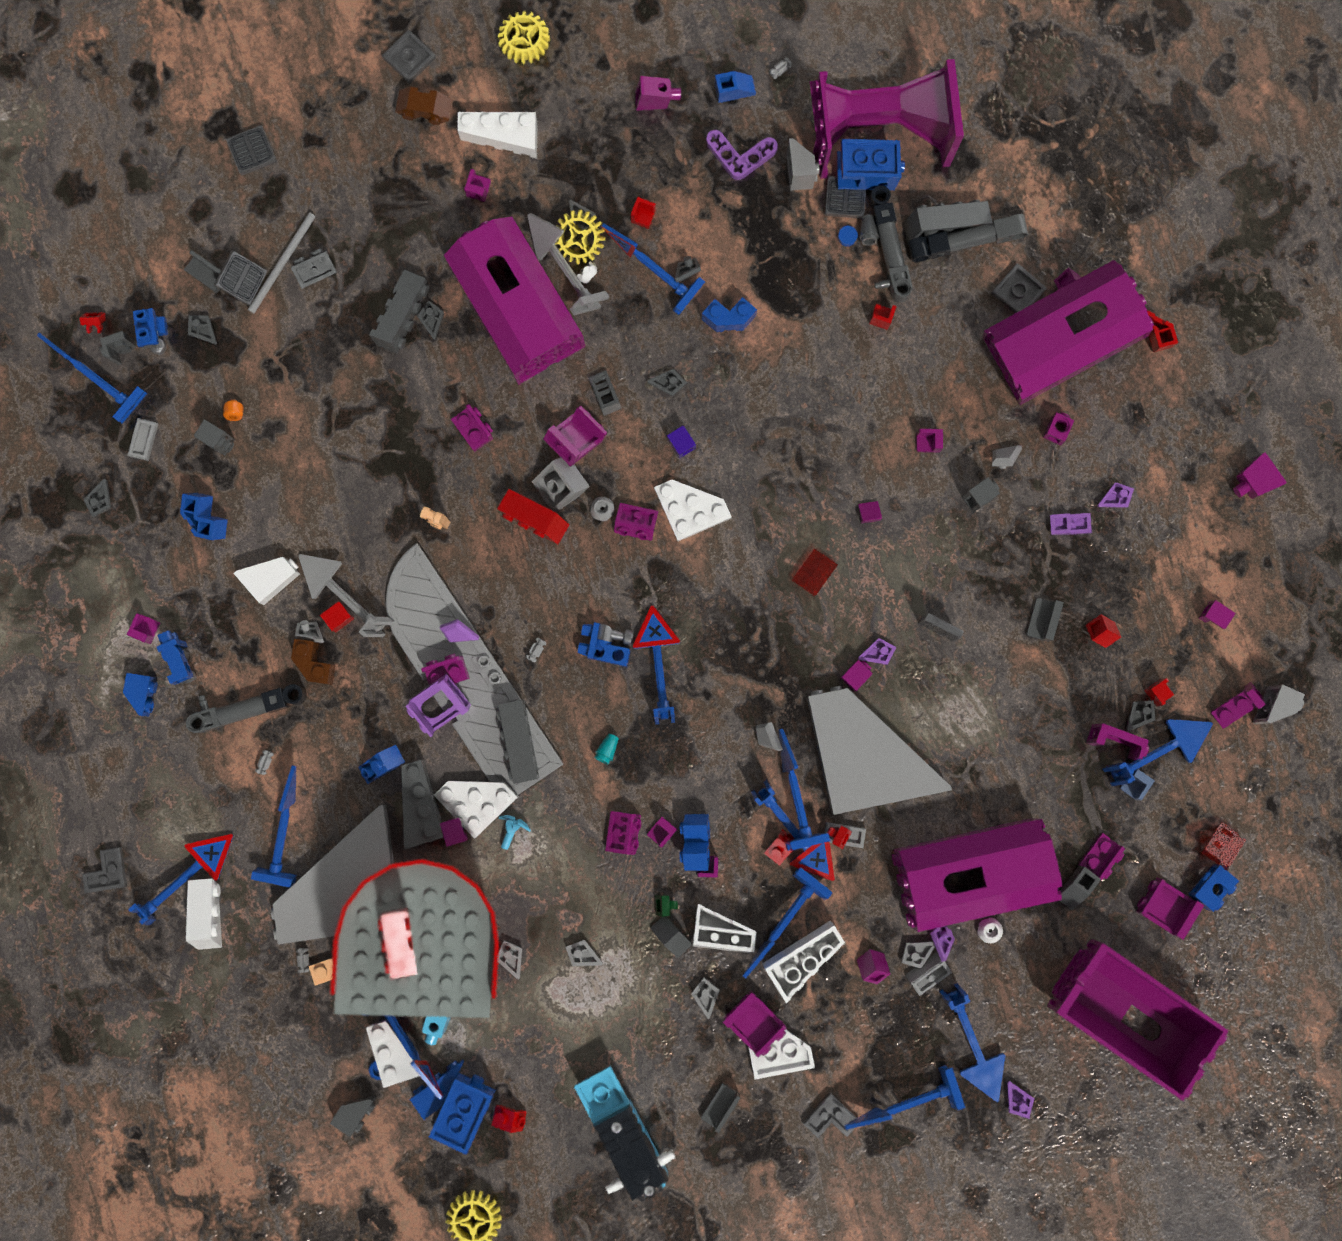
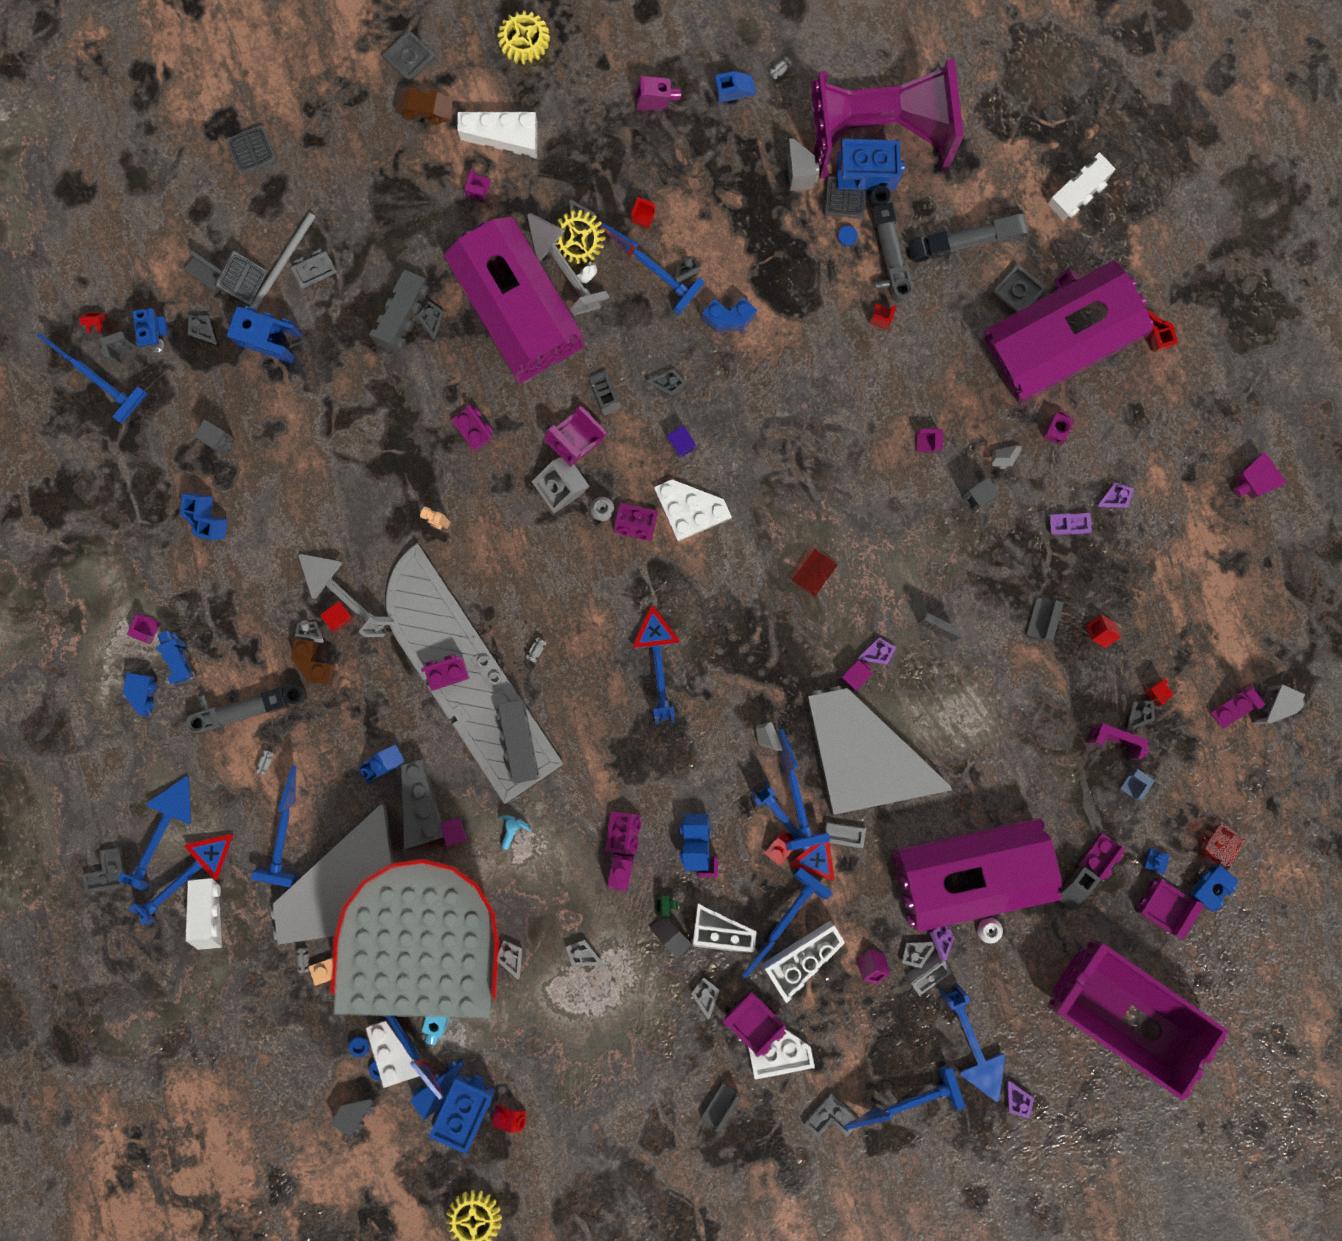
dark grey piece [84,479,111,517] -> none
light grey tile [127,418,158,461] -> none
orange piece [223,399,243,421] -> none
white slope [234,557,300,605] -> none
wedge [378,908,417,979] -> none
medium lavender panel [405,674,471,737] -> none
white plate [434,781,519,839] -> none
medium lavender piece [439,619,479,643] -> none
red wedge [497,489,569,545] -> none
piece [574,1065,675,1202] -> none
blue hips [577,622,634,667] -> none
teal cone [594,733,619,765] -> none
magenta panel [647,817,677,848] -> none
medium lavender beam [706,130,778,180] -> none
red tile [827,825,852,850] -> none
magenta slope [858,501,882,524] -> none
dark grey cone [859,215,879,246] -> none
dark grey wedge [902,200,992,245] -> none
blue piece [1103,719,1213,786] -> none
magenta panel [1199,600,1236,629] -> none
none -> blue piece [118,776,192,892]
none -> blue torso [227,306,303,363]
none -> blue tile [349,1036,370,1057]
none -> magenta torso [607,853,635,893]
none -> white wedge [1048,152,1115,221]
none -> blue tile [1143,848,1170,874]

